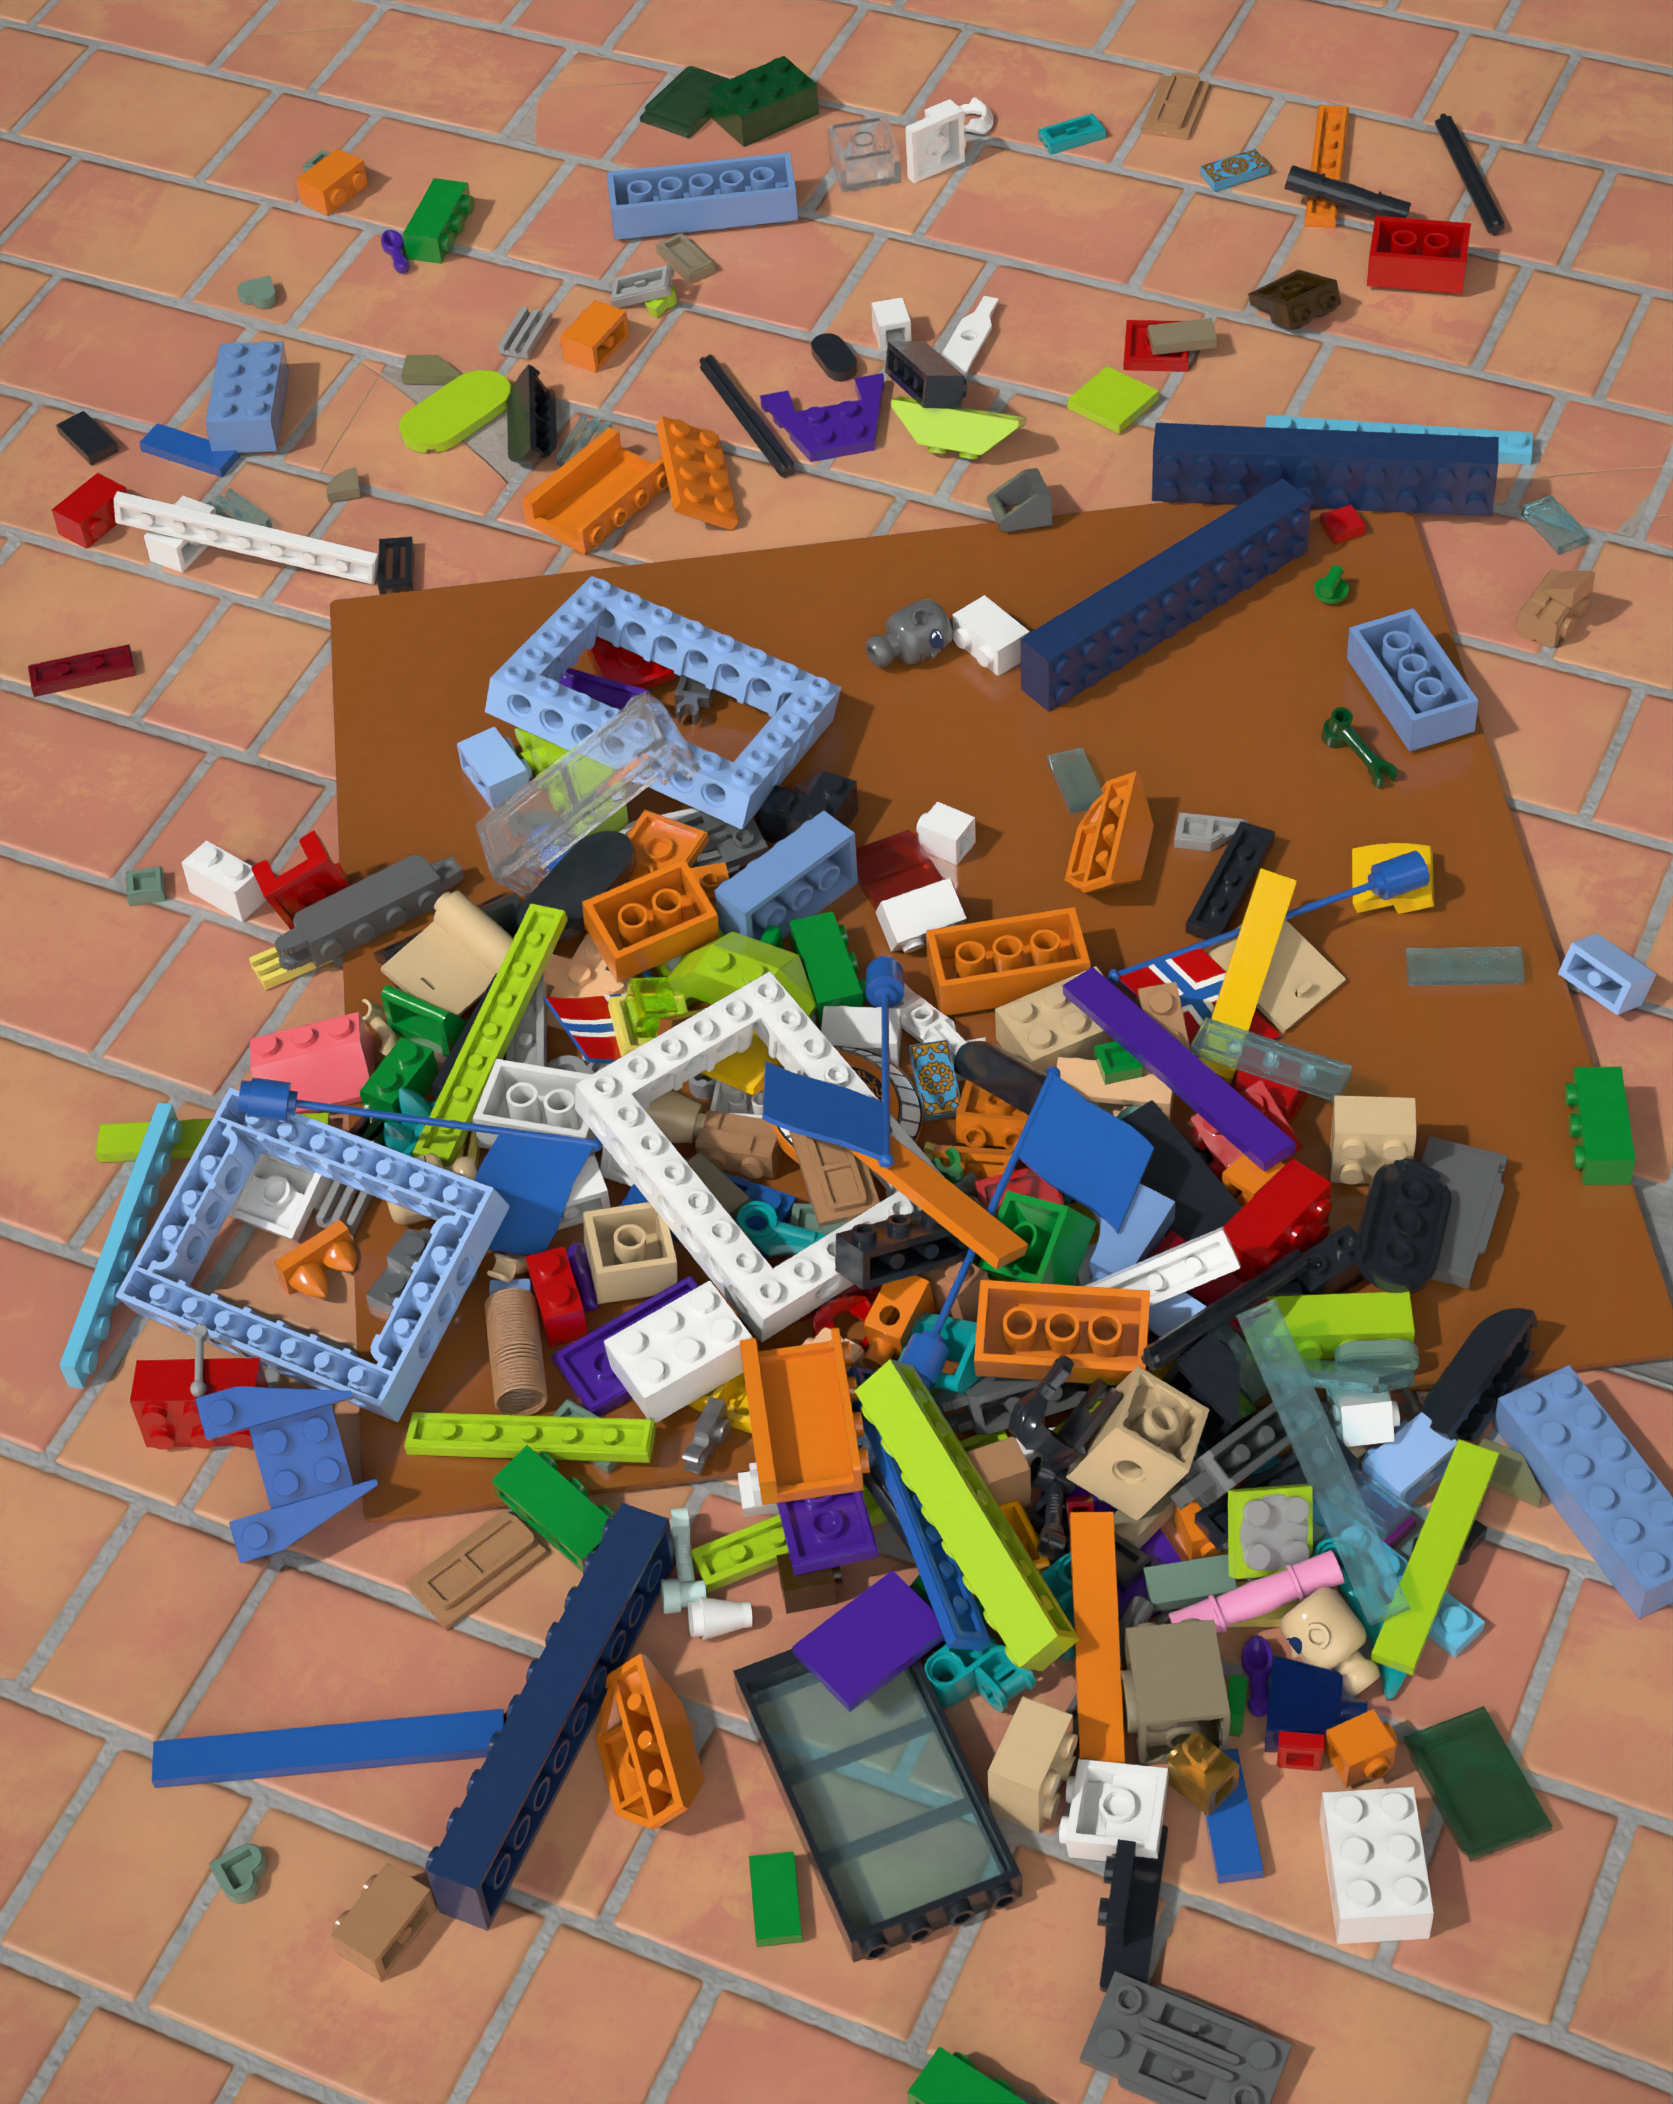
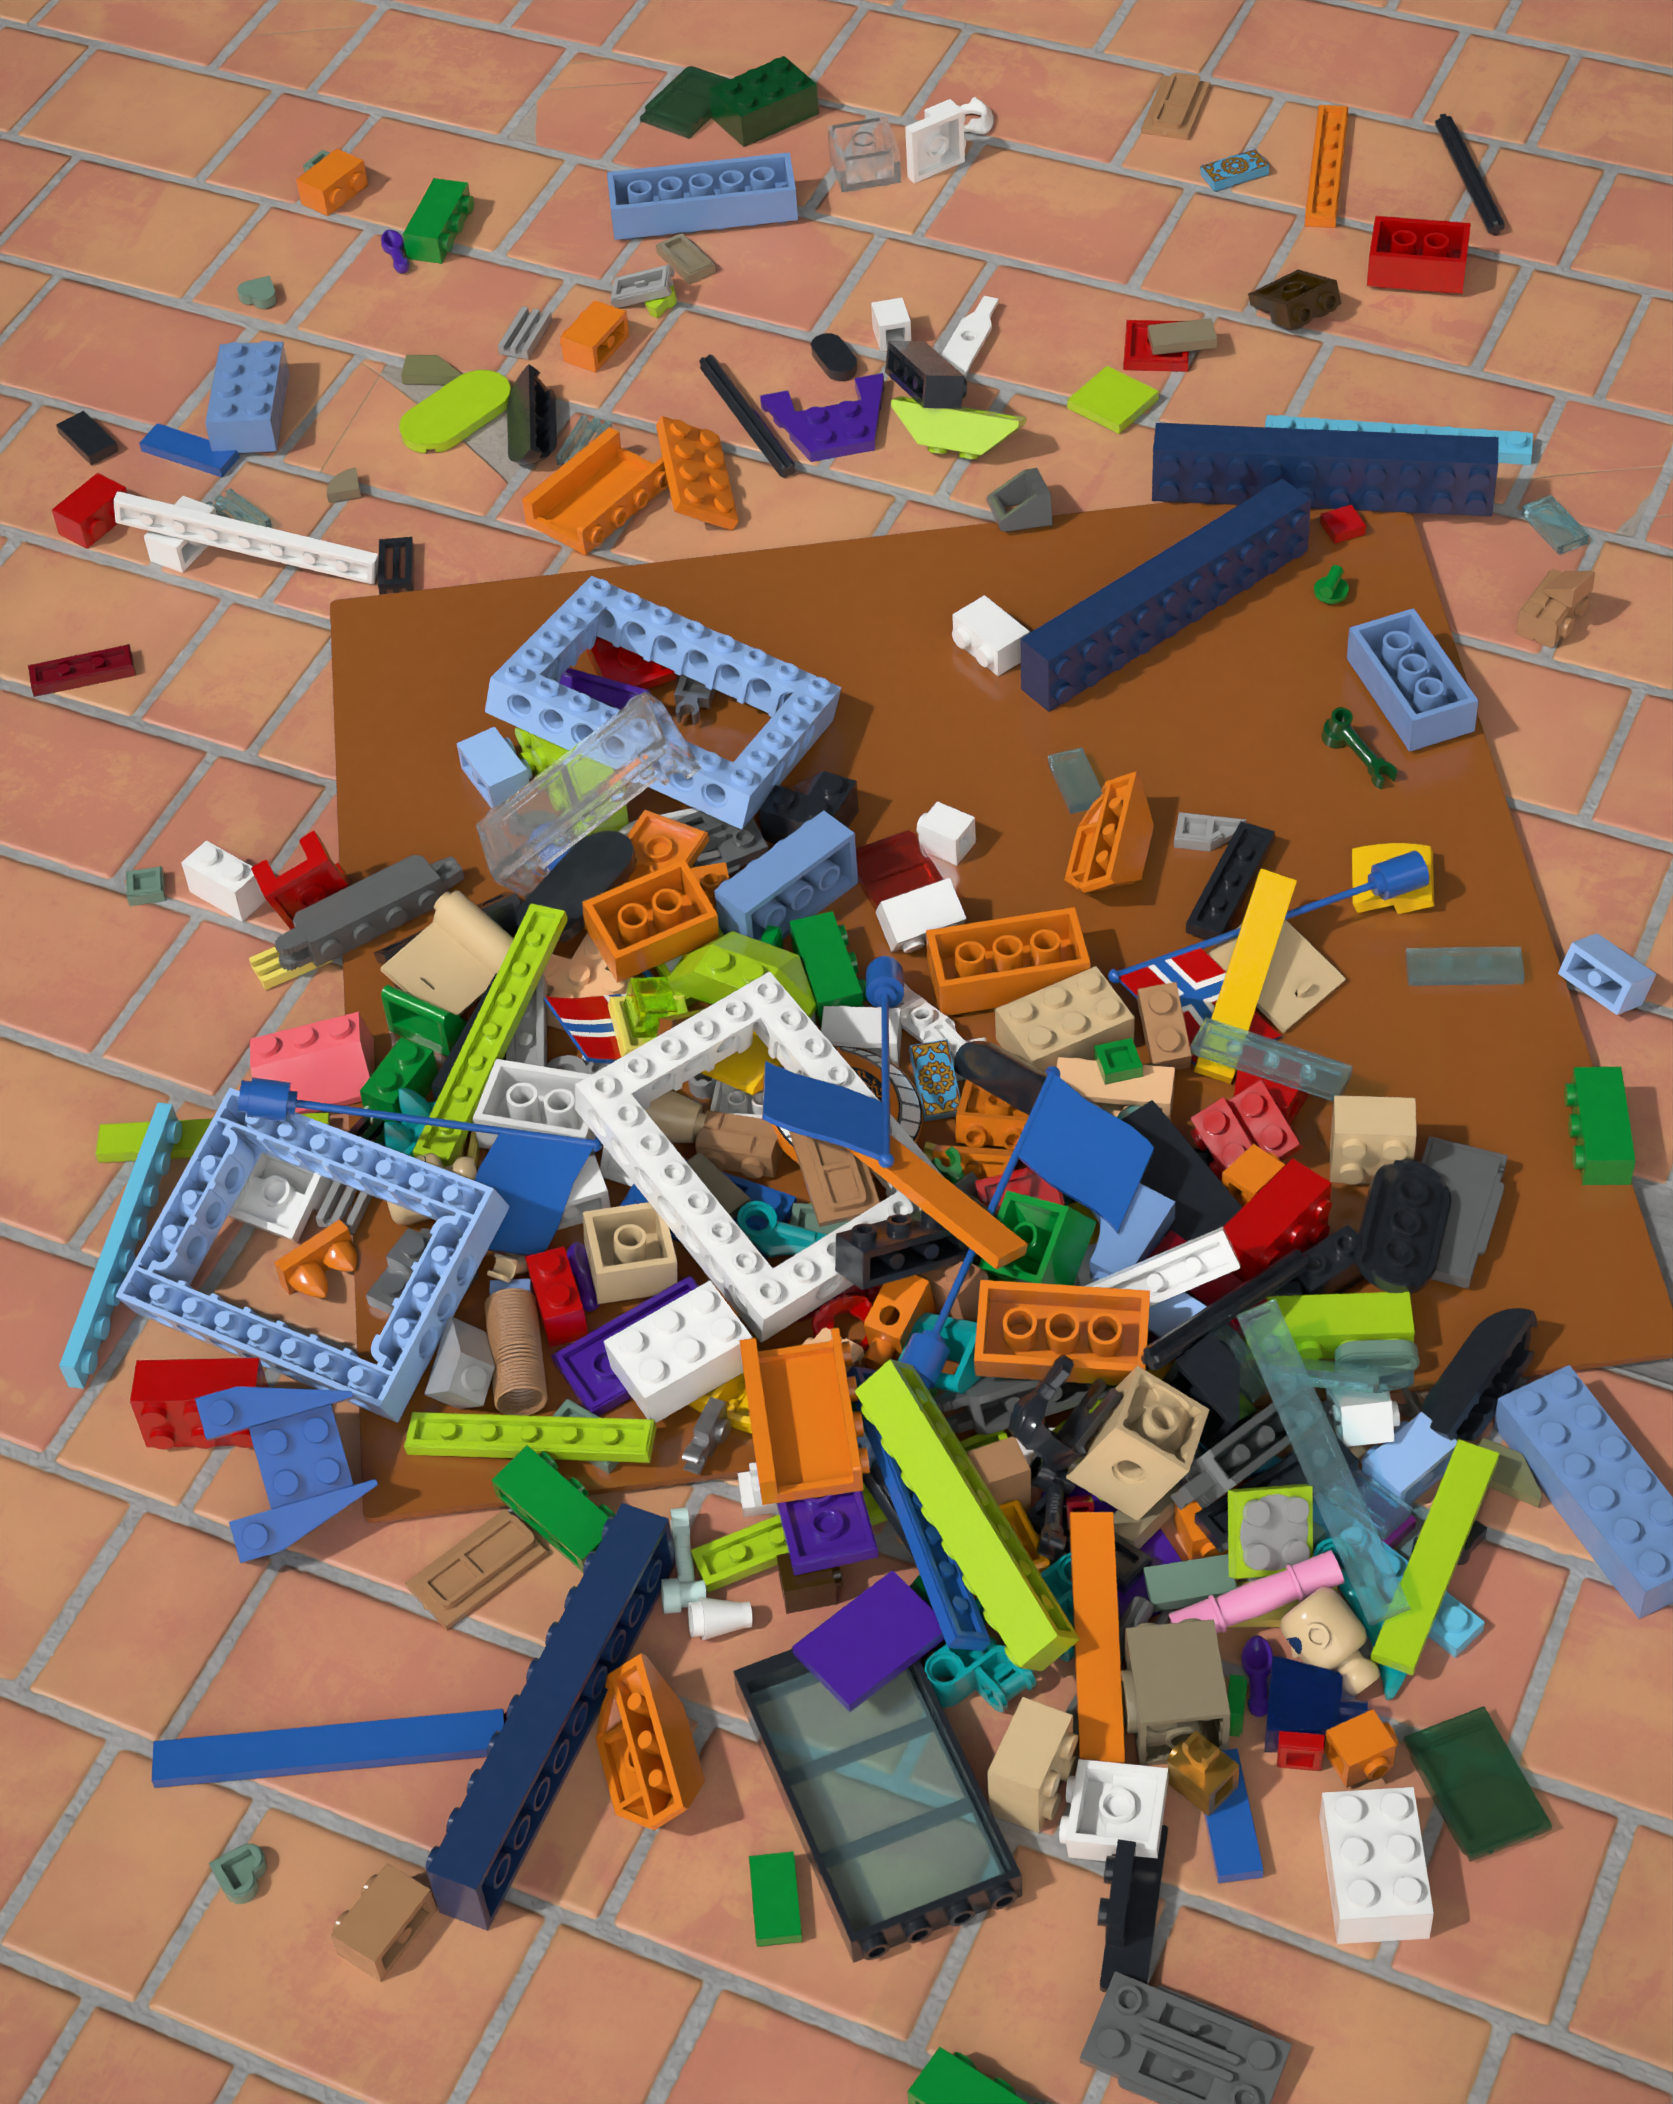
light grey hinge [190,1325,209,1397] -> none
tan piece [361,999,398,1060] -> none
dark grey piece [865,598,953,668] -> none
teal tile [1038,113,1106,155] -> none
dark purple tile [1062,967,1295,1172] -> none
black piece [1284,165,1411,219] -> none
none -> light grey slope [424,1317,495,1409]

